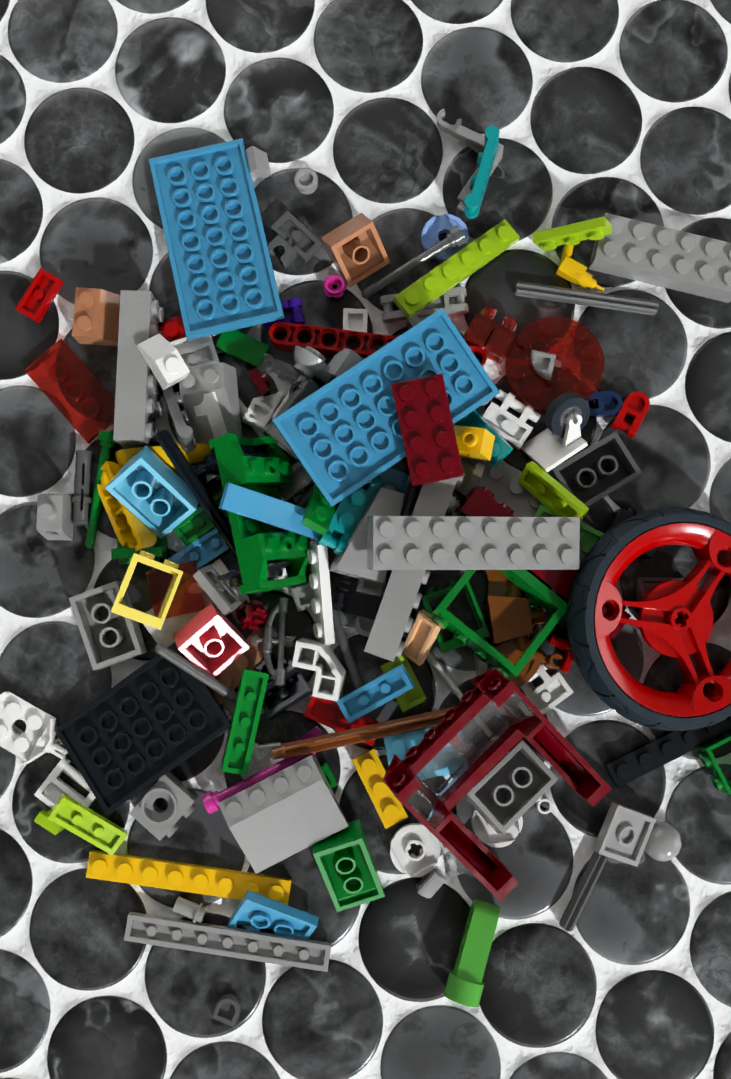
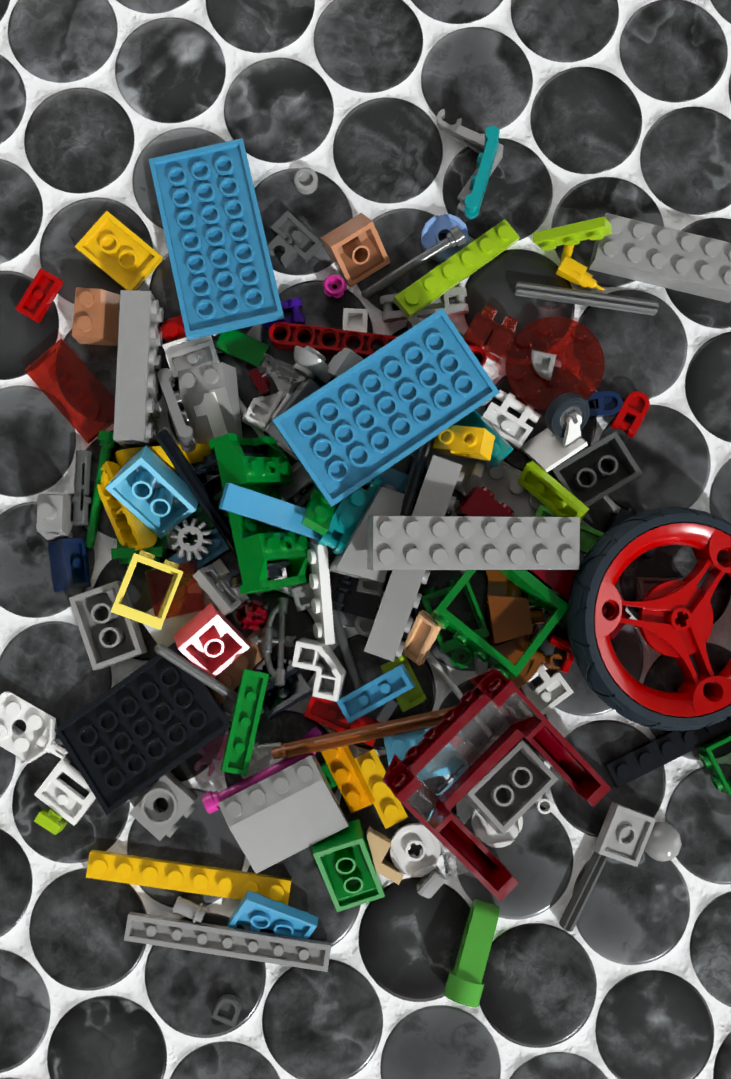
lime plate [47,793,128,855] -> none
white slope [137,333,190,390] -> none
light grey tile [246,146,271,179] -> none
dark red plate [391,374,464,487] -> none
none -> dark blue panel [48,538,91,592]
none -> yellow plate [75,211,163,290]
none -> light grey gear [170,518,214,561]
none -> clear pink plate [194,733,228,776]
none -> light orange plate [321,745,375,813]
none -> tan slope [367,826,404,885]
none -> green plate [450,645,474,669]

